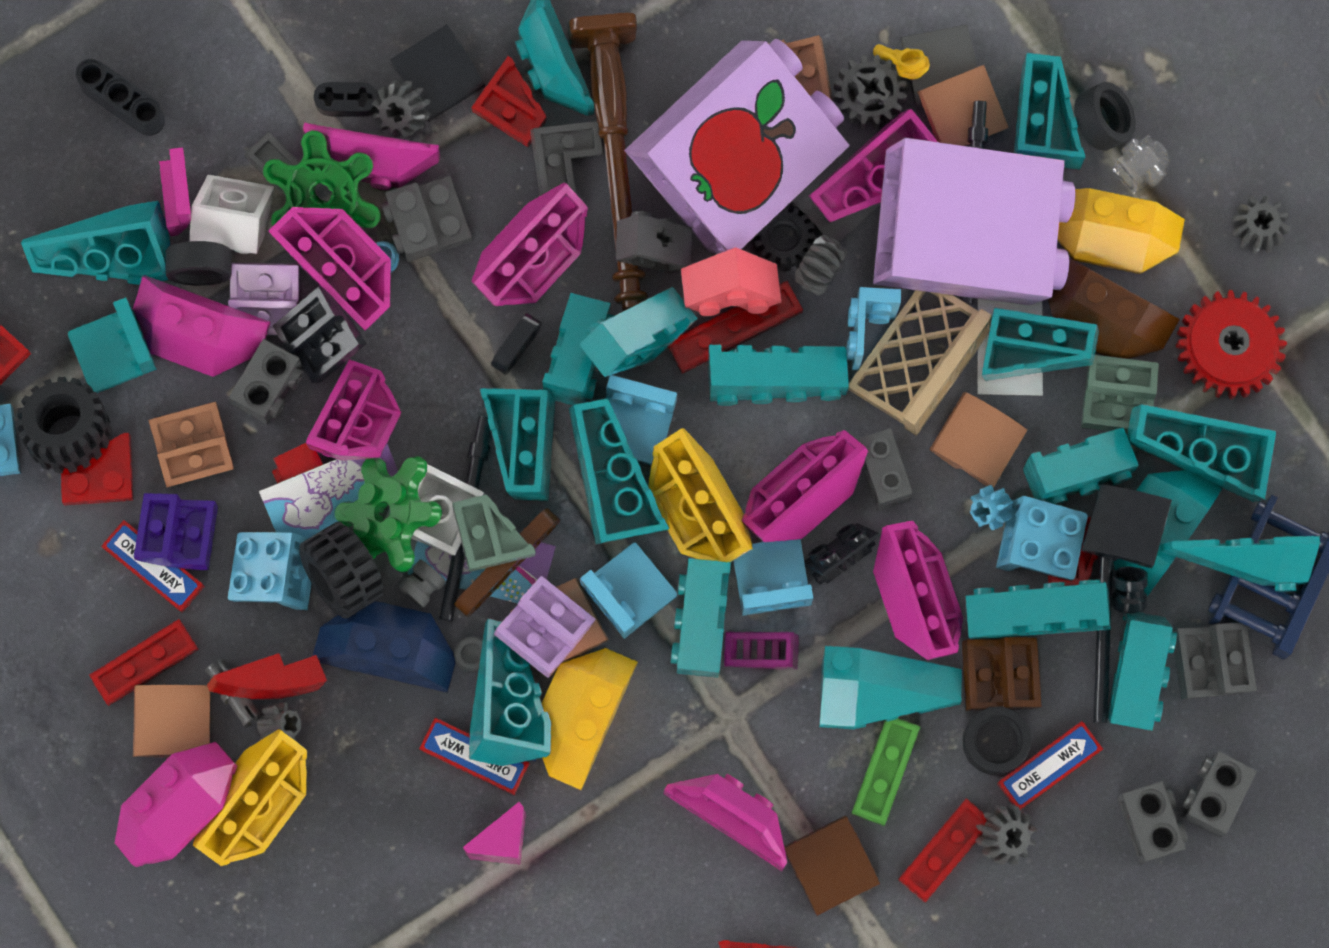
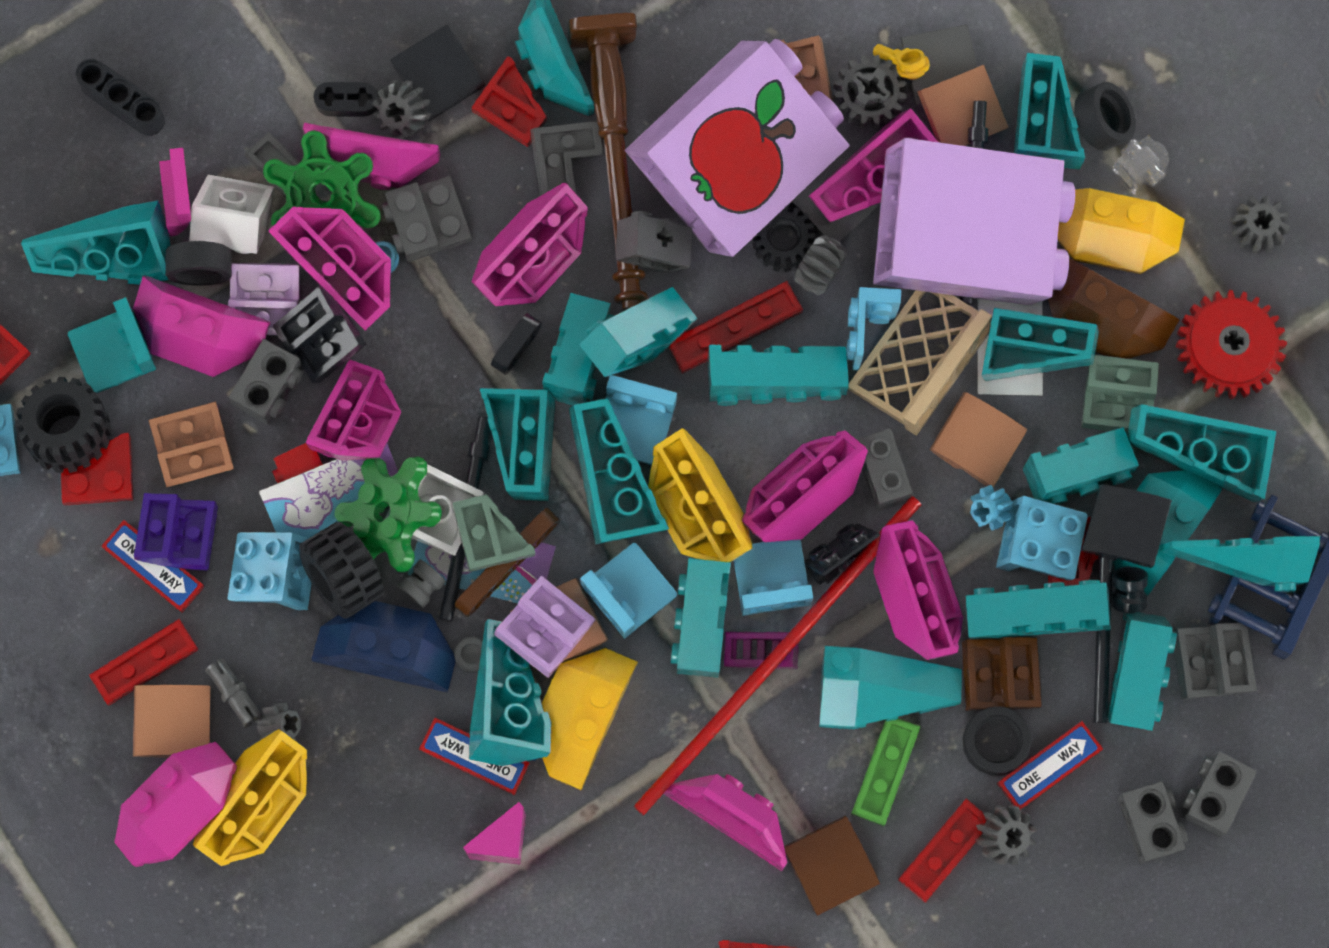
red slope [207,653,327,699] -> none
coral brick [681,247,781,316] -> none
none -> red piece [633,496,922,816]

